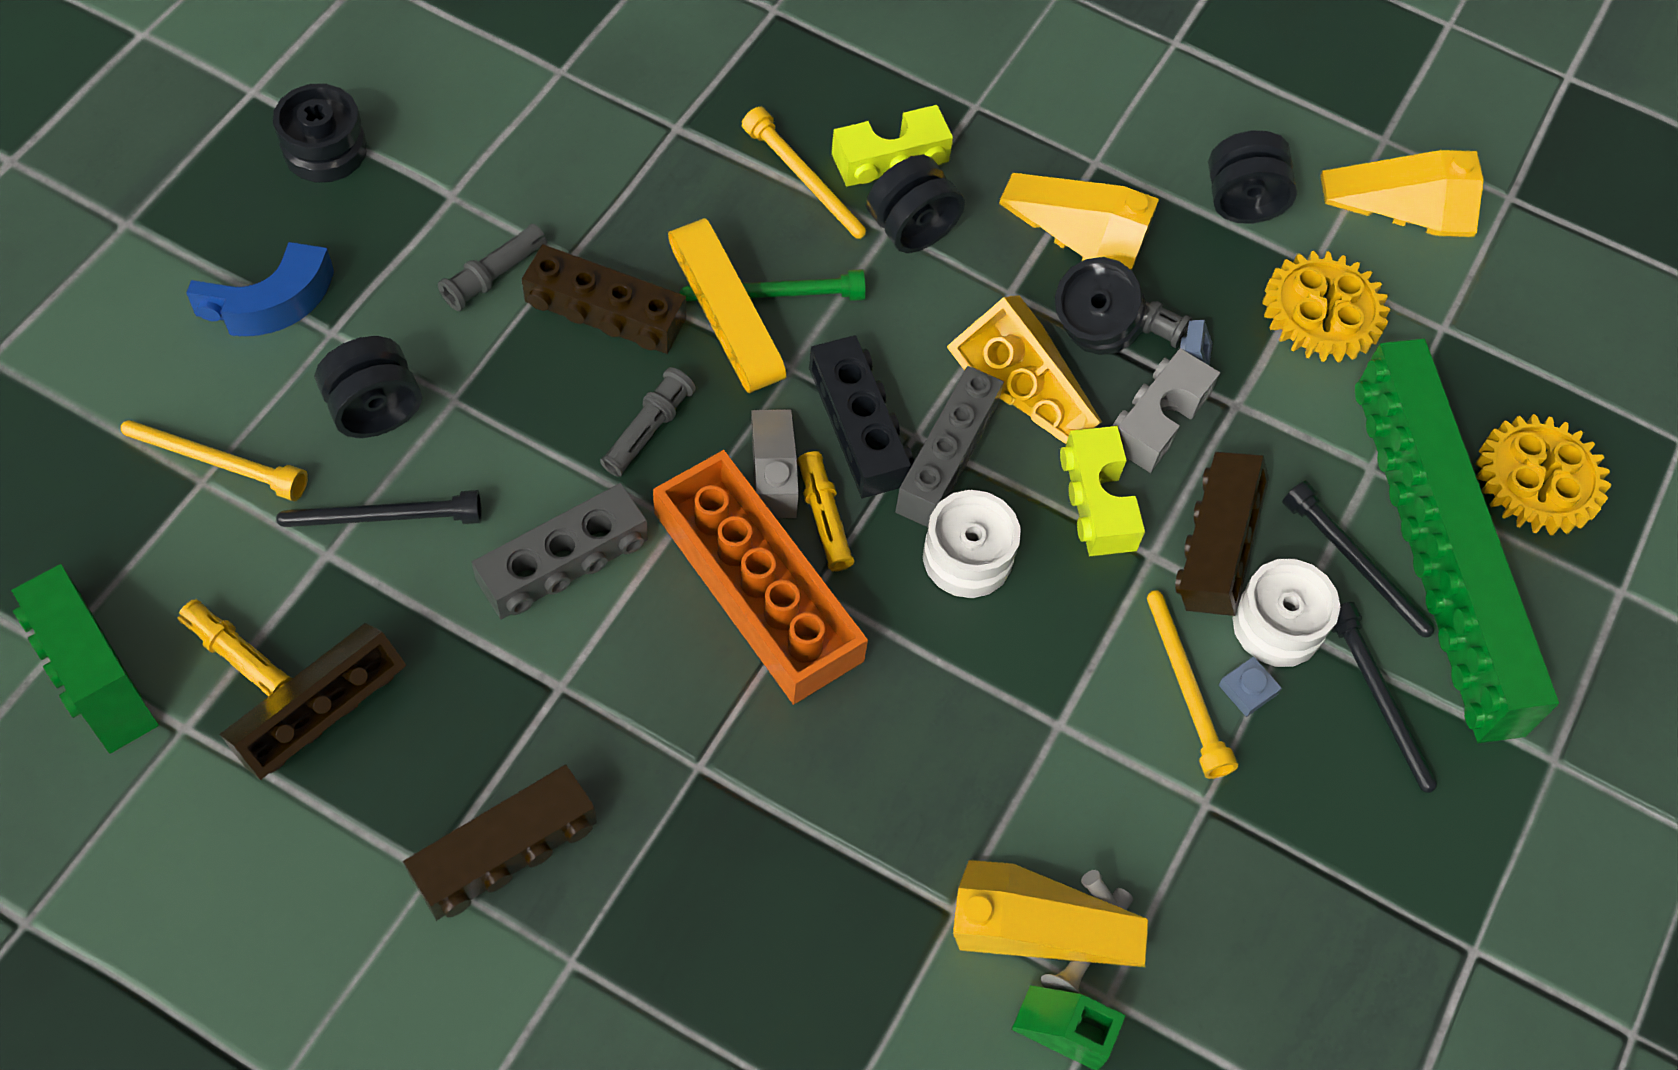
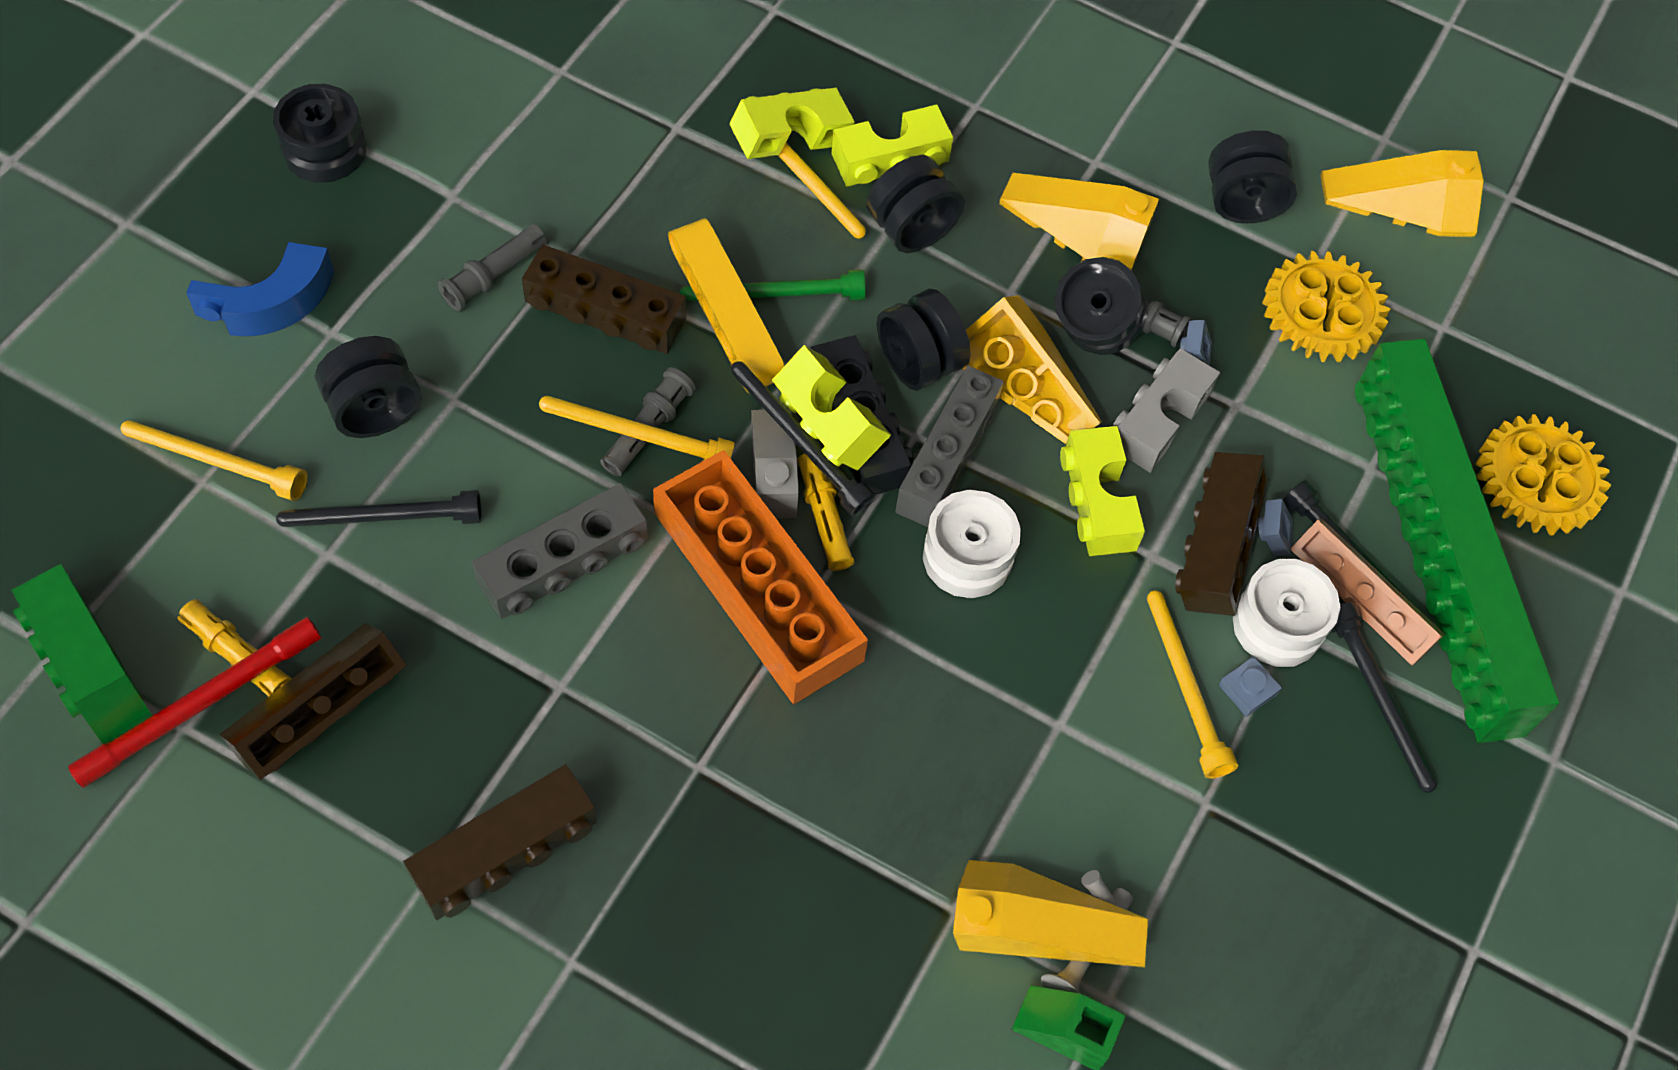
none -> red piece [68,616,322,788]
none -> yellow piece [539,396,735,461]
none -> neon yellow arch [730,88,855,159]
none -> black piece [731,361,875,516]
none -> neon yellow arch [772,345,891,470]
none -> black wheel [876,288,971,391]
none -> sand blue plate [1259,499,1293,556]
none -> nougat plate [1290,519,1445,666]

